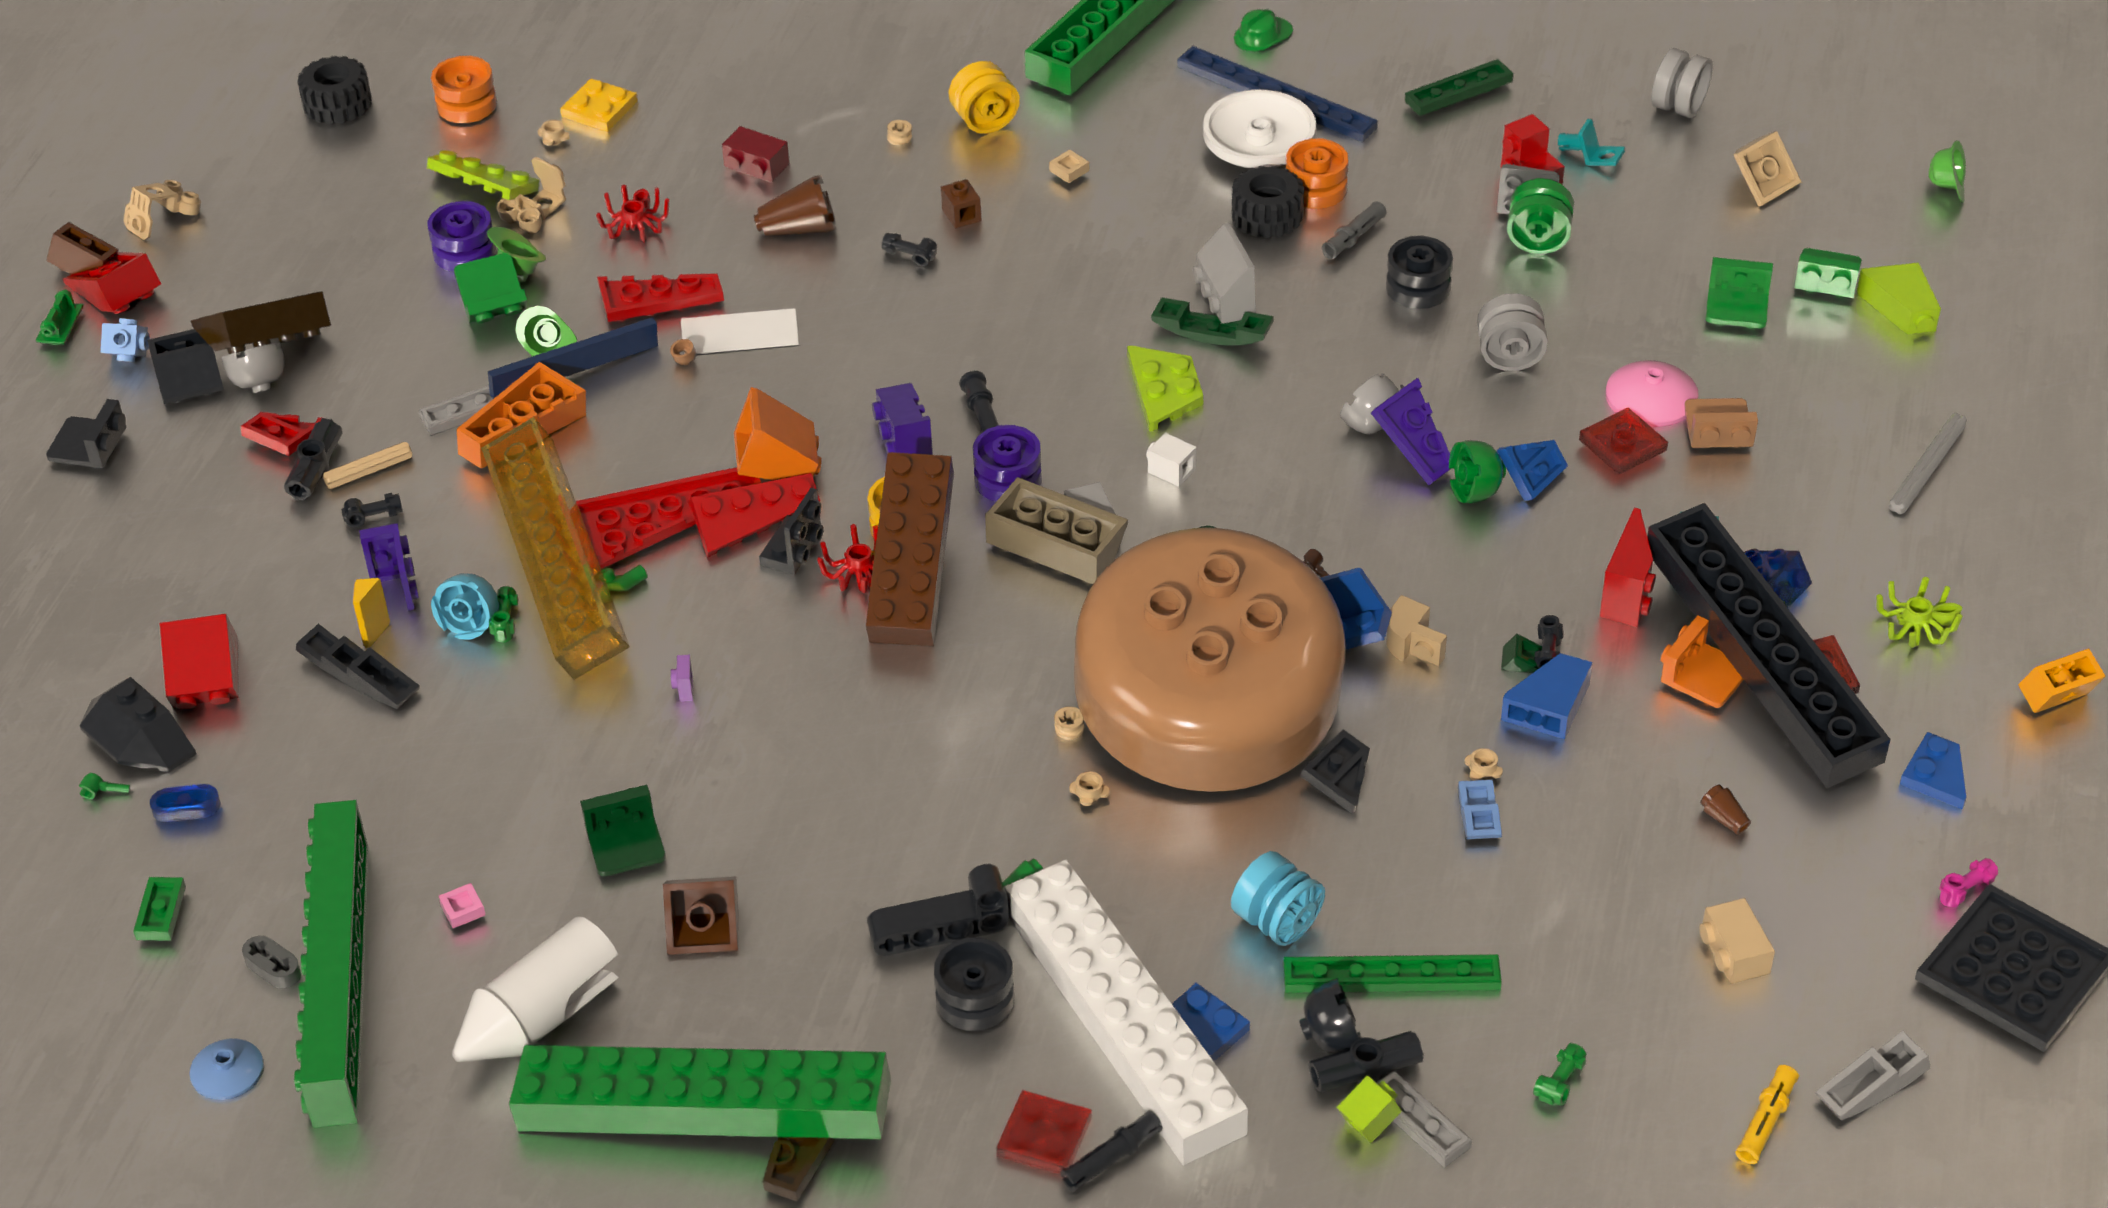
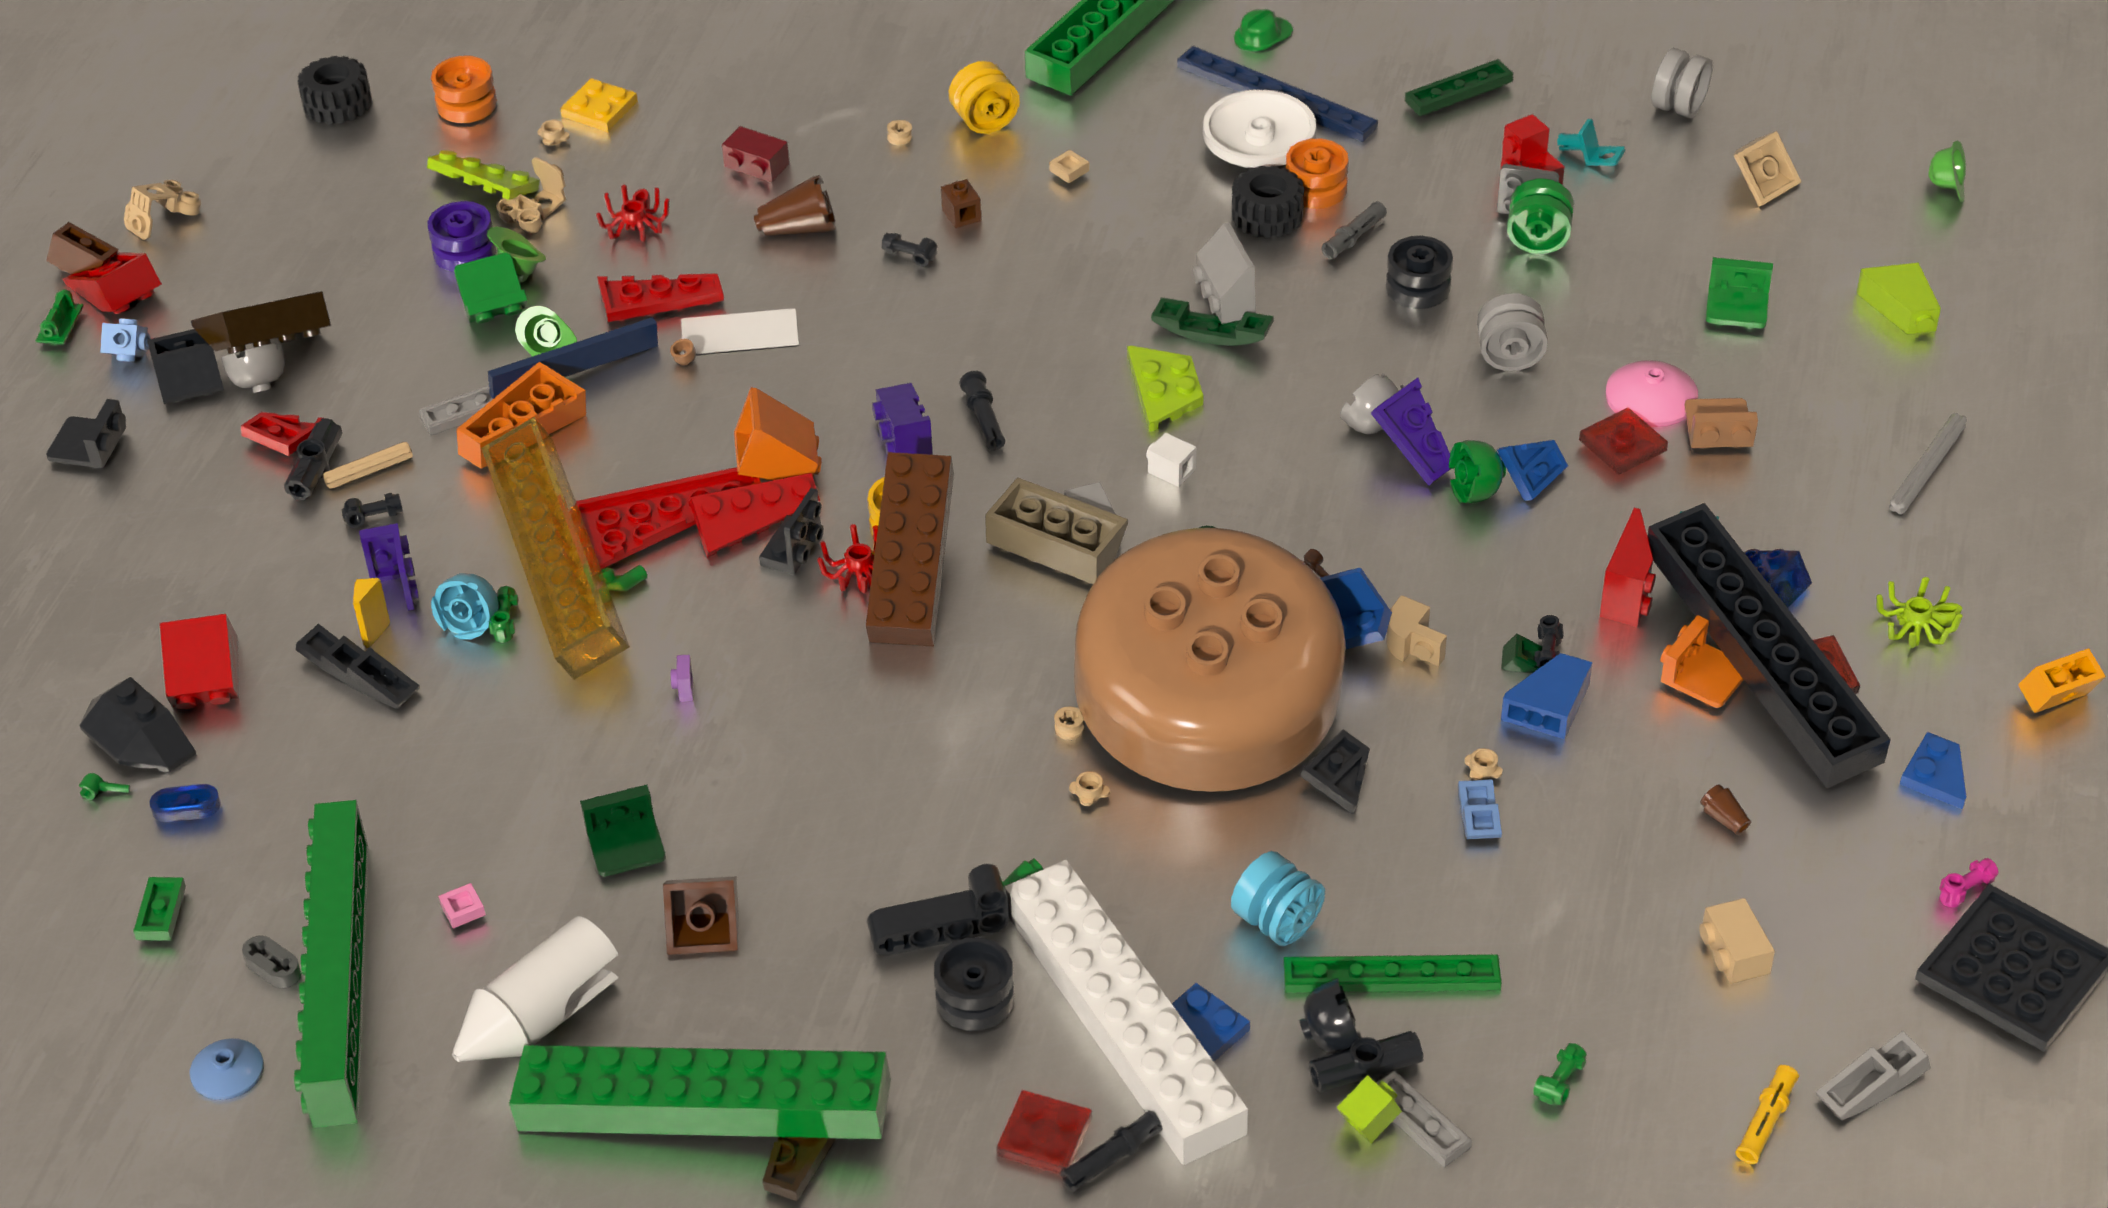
dark purple wheel [973,425,1042,502] -> none
bracket [1794,248,1862,298] -> none

